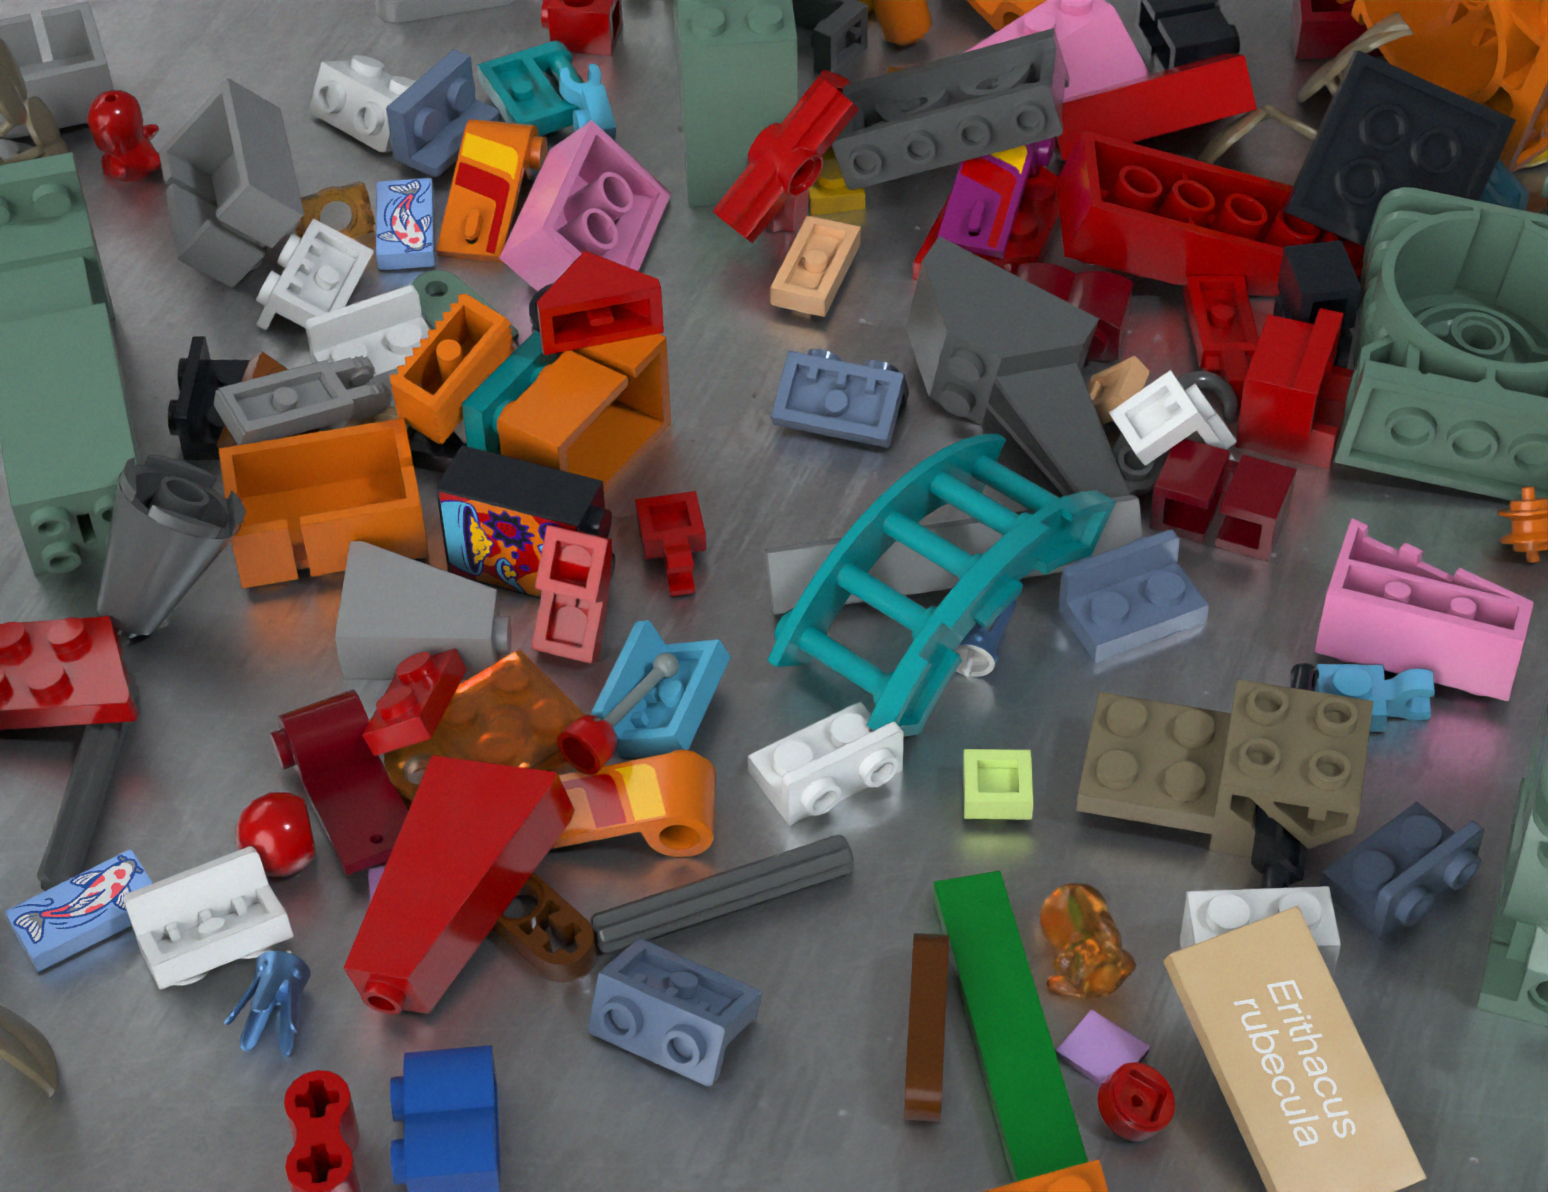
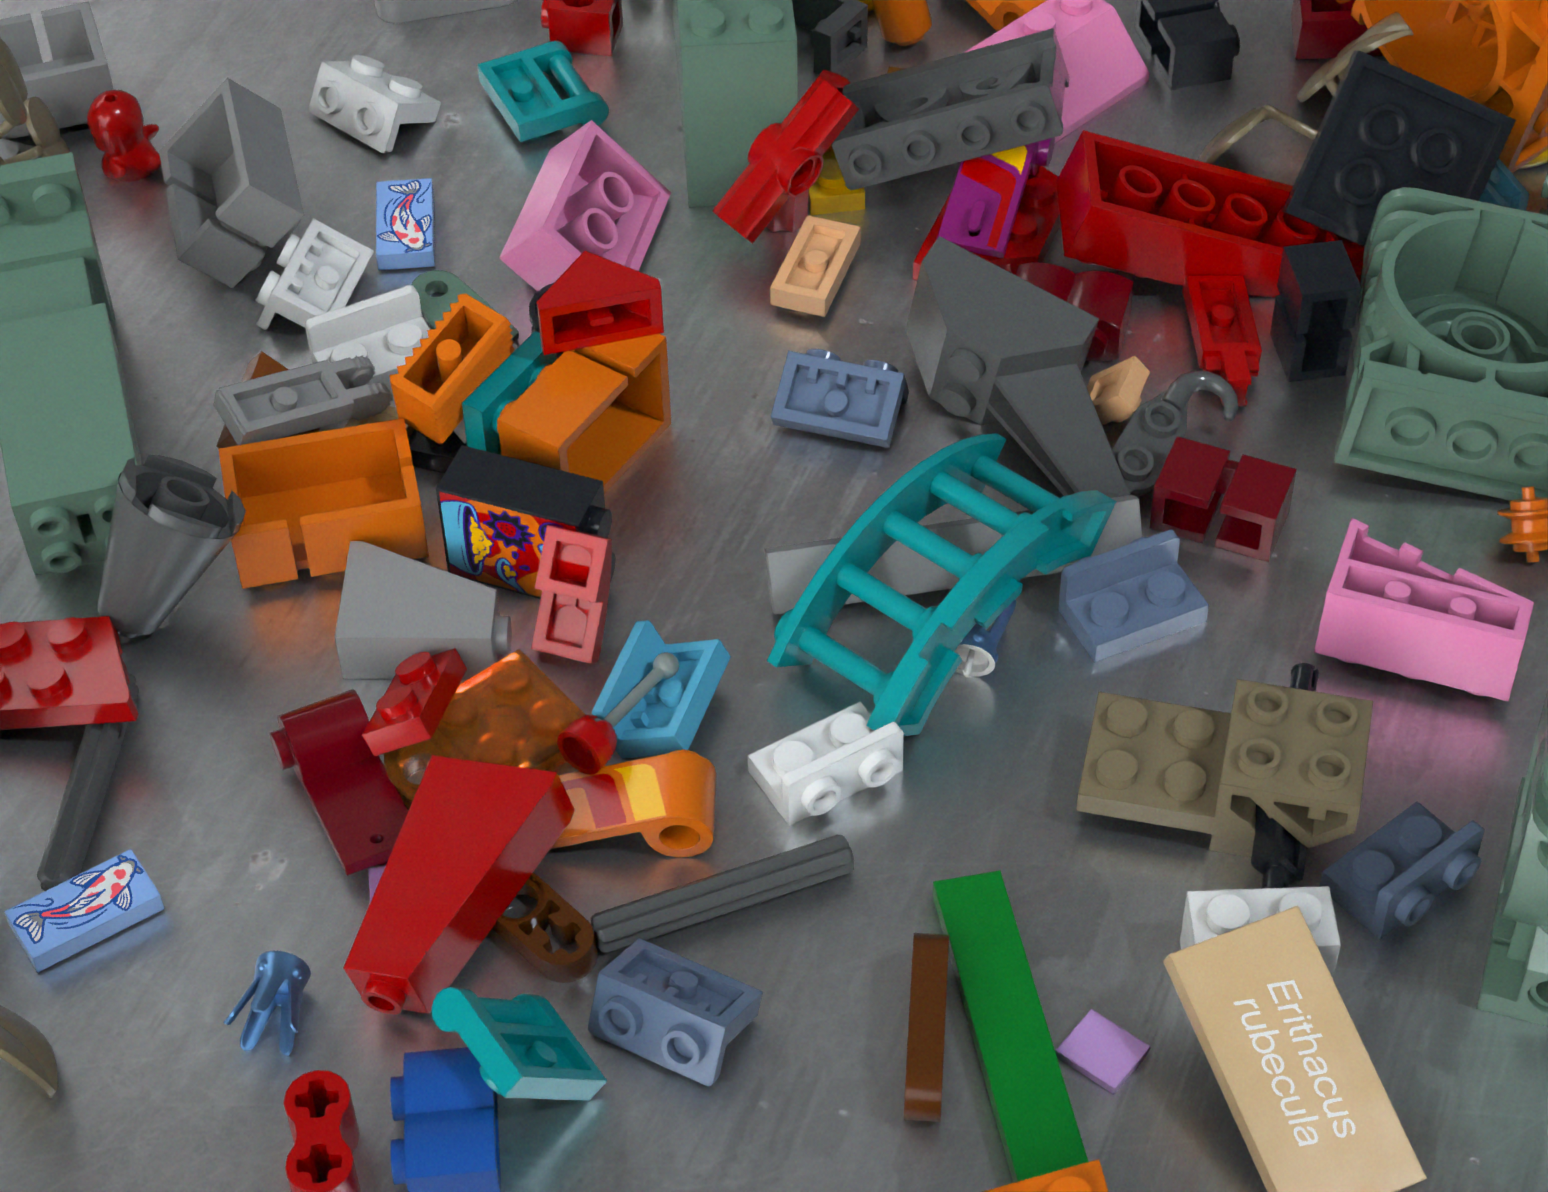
white bracket [123,846,294,990] -> none
black bracket [168,336,251,460] -> none
red piece [235,792,316,877] -> none
clear orange piece [295,181,376,239] -> none
sand blue bracket [386,49,500,177] -> none
orange door [436,119,547,263] -> none
medium azure plate [559,63,616,141] -> none
red plate [635,491,707,597] -> none
yellowish green plate [963,749,1033,820] -> none
clear orange animal [1039,882,1136,999] -> none
red slope [1054,53,1257,161] -> none
red tile [1097,1062,1175,1141] -> none
white bracket [1109,370,1237,466] -> none
red plate [1235,308,1354,470] -> none
medium azure plate [1316,664,1435,732] -> none
none -> teal plate [432,987,607,1101]

